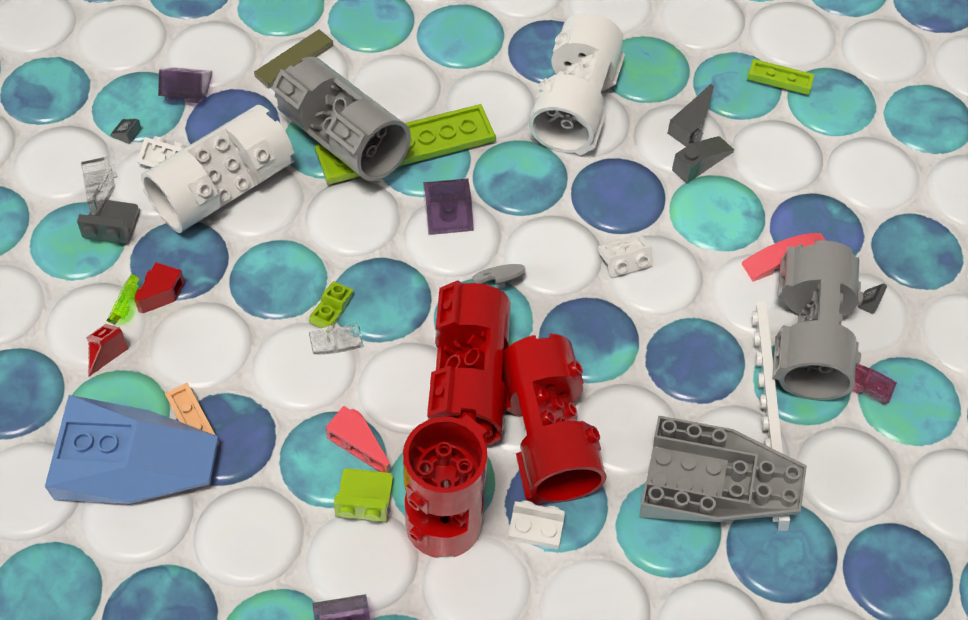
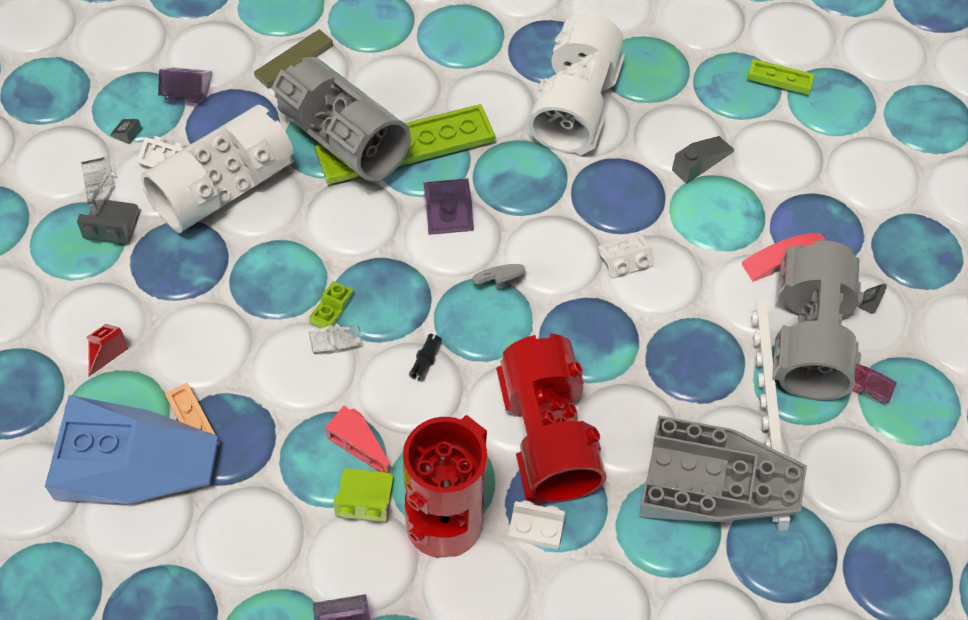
clear neon green plate [106,274,140,325] -> none
red slope [134,262,185,313] -> none
red cylinder [427,280,511,446] -> none
dark grey slope [667,84,714,147] -> none
none -> black pin [409,334,442,381]

